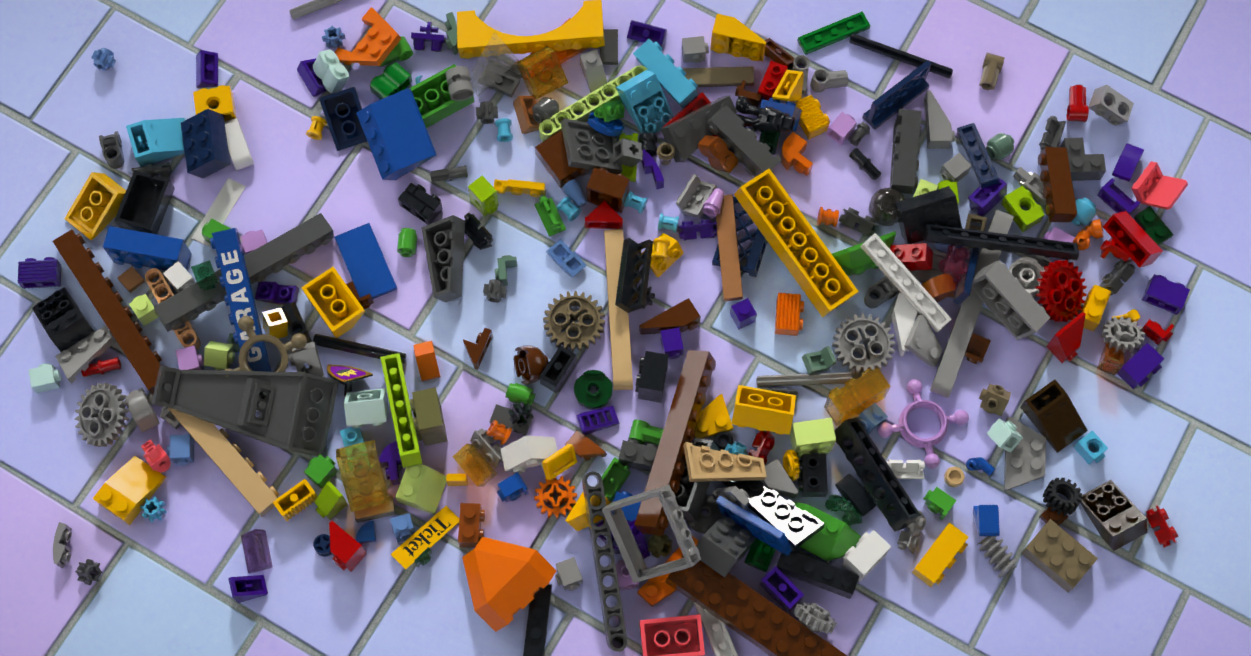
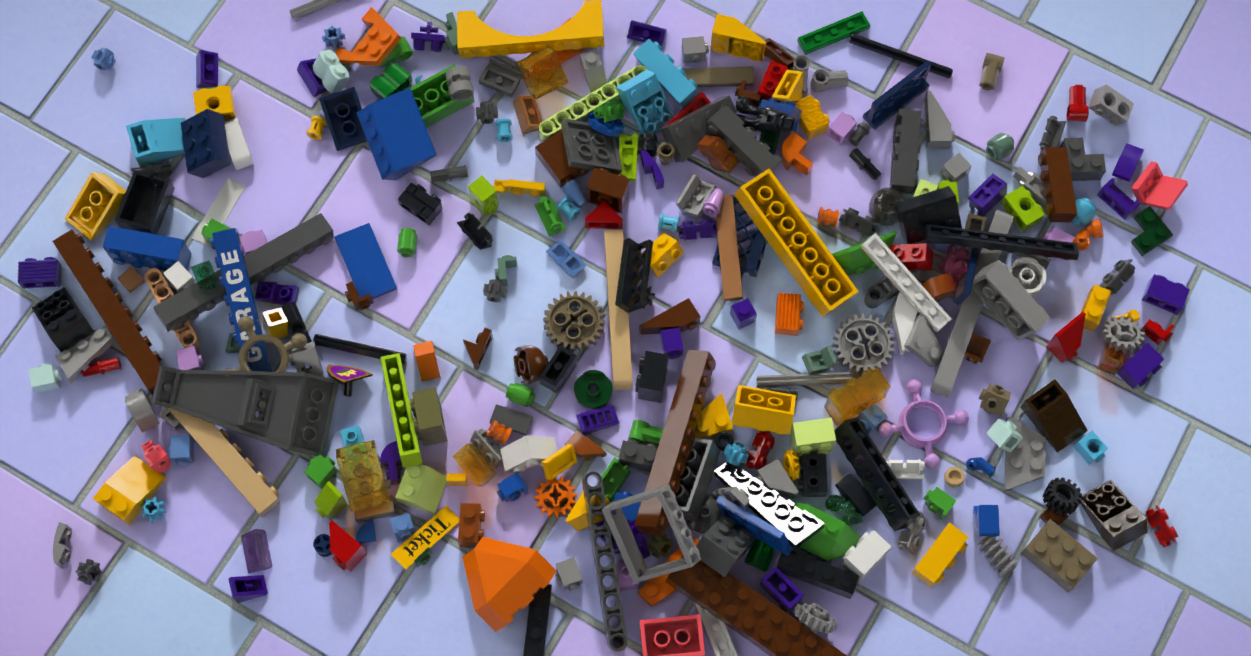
light grey gear [74,383,130,447] -> none
dark grey piece [99,131,124,169] -> none
yellowish green brick [129,294,158,326] -> none
yellowish green brick [204,341,235,370] -> none
yellow brick [272,479,318,521] -> none
yellow slope [301,267,365,338] -> none
light aqua brick [344,388,388,428] -> none
dark grey wedge [421,215,465,302] -> none
clear wing [470,32,519,96] -> none
black gear [508,402,534,427] -> none
dark grey head [532,97,559,123] -> none
dark grey tile [600,29,618,65] -> none
dark grey brick [613,138,643,167] -> none
medium azure bush [624,191,648,214] -> none
yellow bush [651,238,670,262] -> none
tan wing [683,442,767,482] -> none
dark blue tile [957,123,1000,188] -> none
red gear [1035,260,1087,322] -> none
red bracket [1100,237,1130,262] -> none
red brick [1103,211,1163,268] -> none

